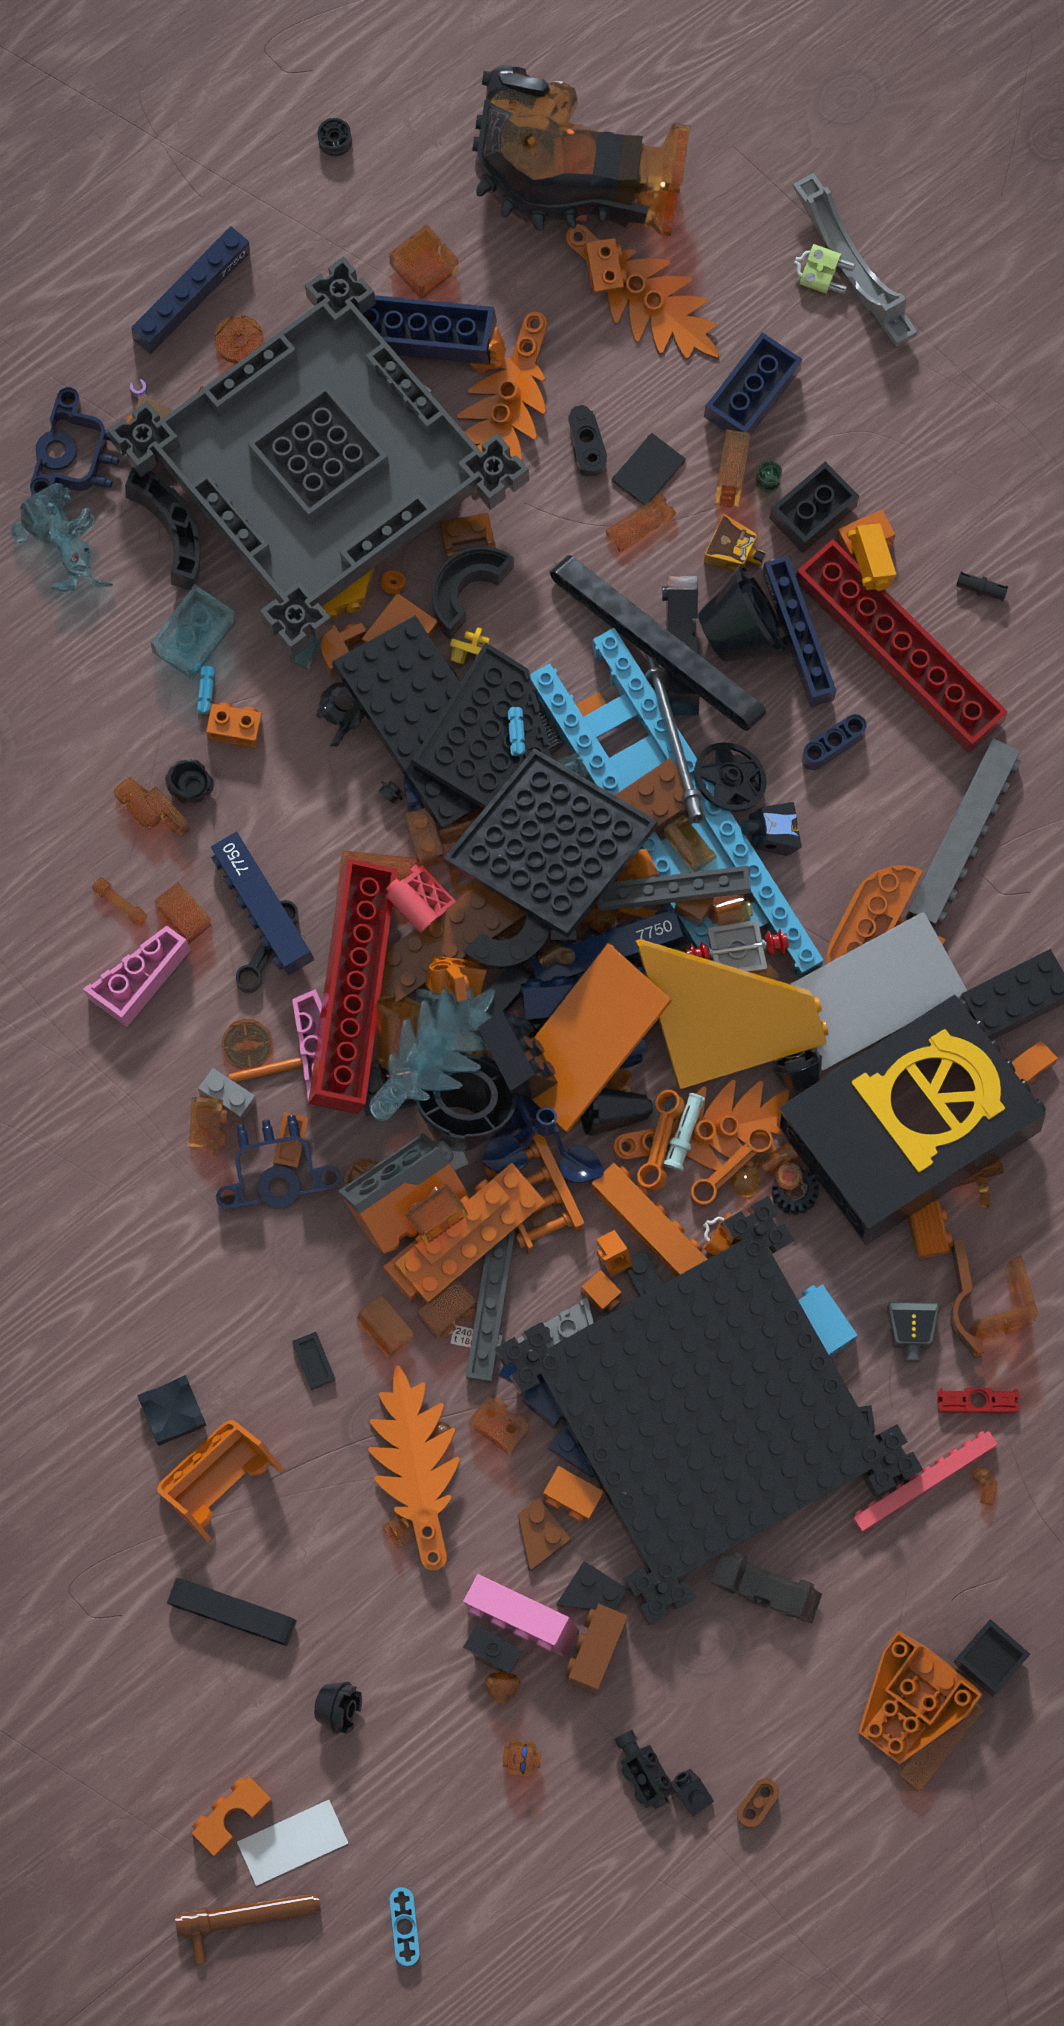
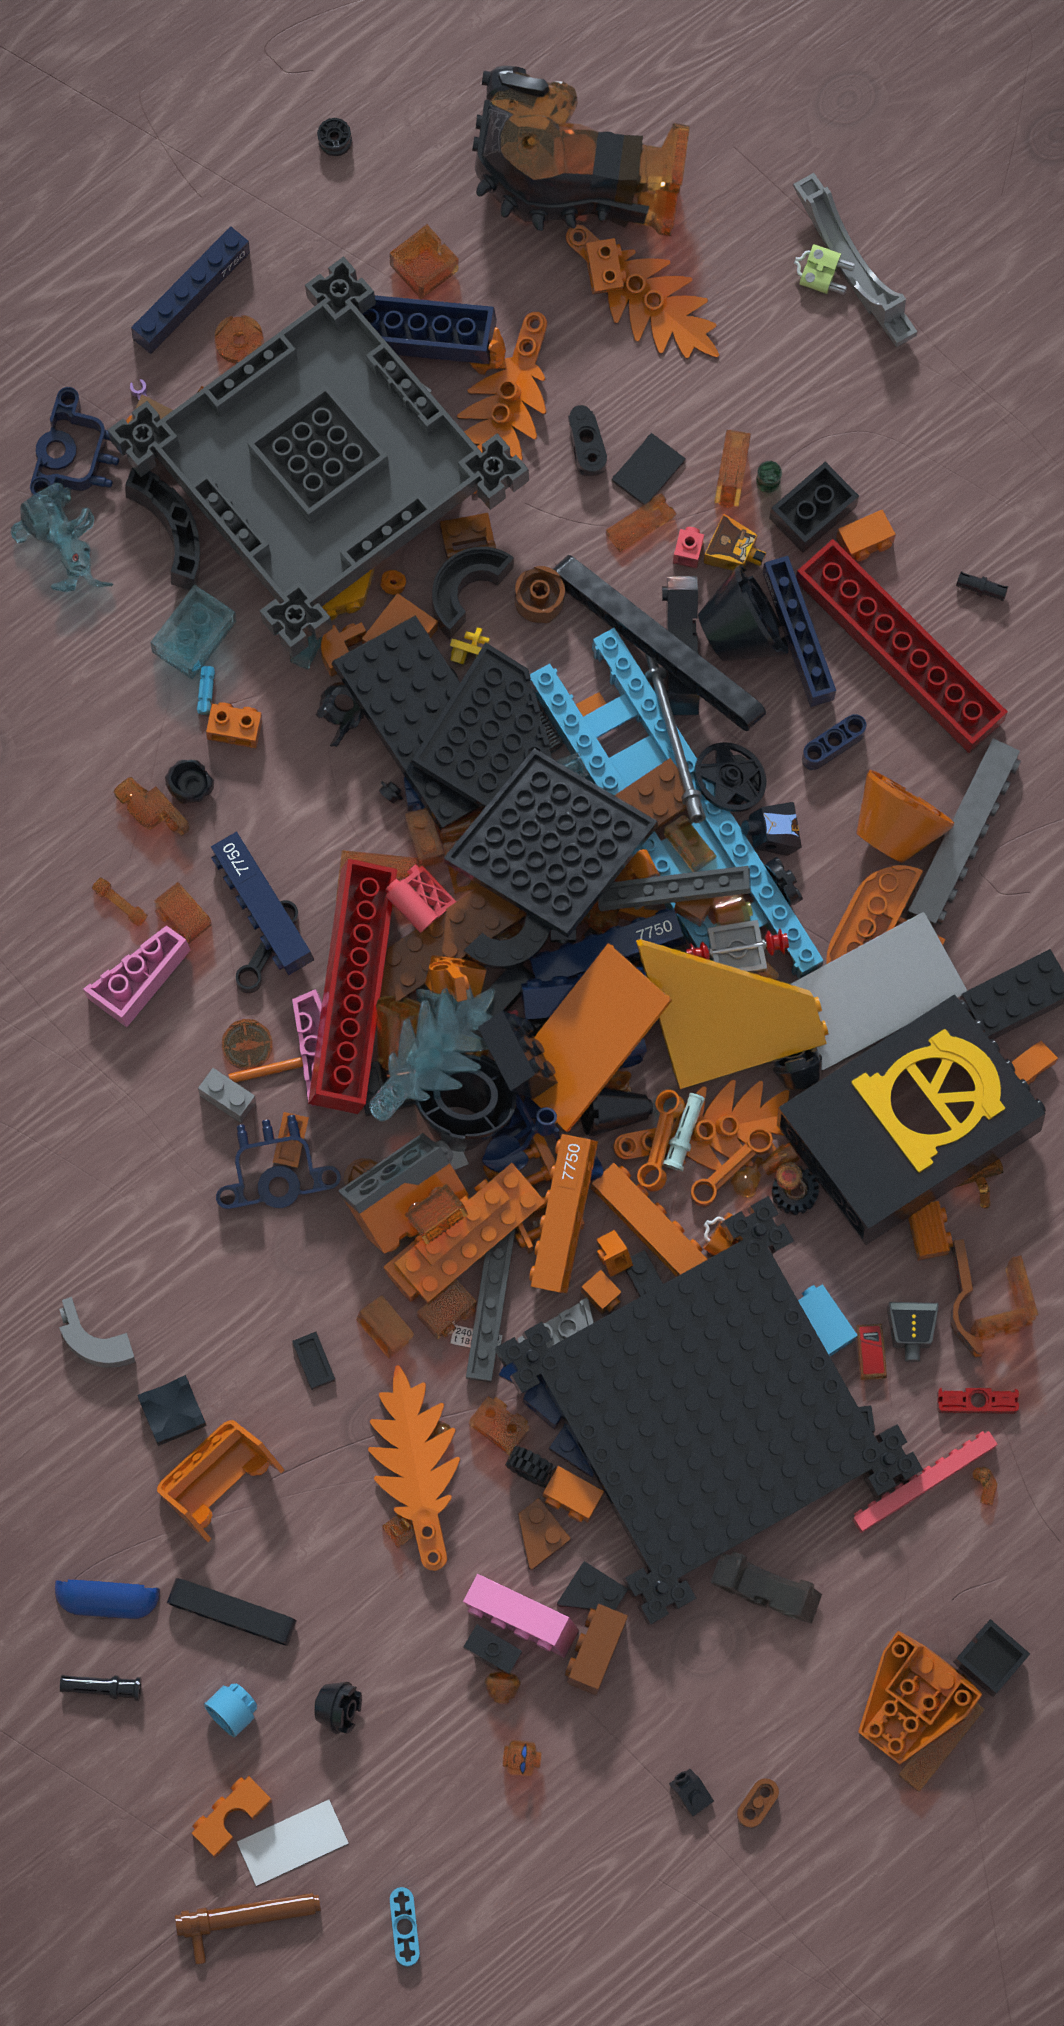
clear orange bracket [189,1097,227,1156] -> none
medium azure axle [508,707,526,756] -> none
clear orange arm [537,945,575,967] -> none
black brick [614,1730,676,1809] -> none
dark blue brick [704,332,802,444] -> none
light orange brick [847,523,897,591] -> none
none -> blue brick [55,1579,160,1619]
none -> light grey arch [59,1297,136,1368]
none -> black pin [60,1675,142,1701]
none -> medium azure piece [204,1683,257,1737]
none -> black tyre [505,1446,556,1488]
none -> dark orange brick [515,566,565,623]
none -> orange brick [529,1134,598,1294]
none -> coral brick [673,527,704,569]
none -> black plate [764,857,803,906]
none -> orange cone [856,769,954,863]
none -> slope [856,1323,887,1380]

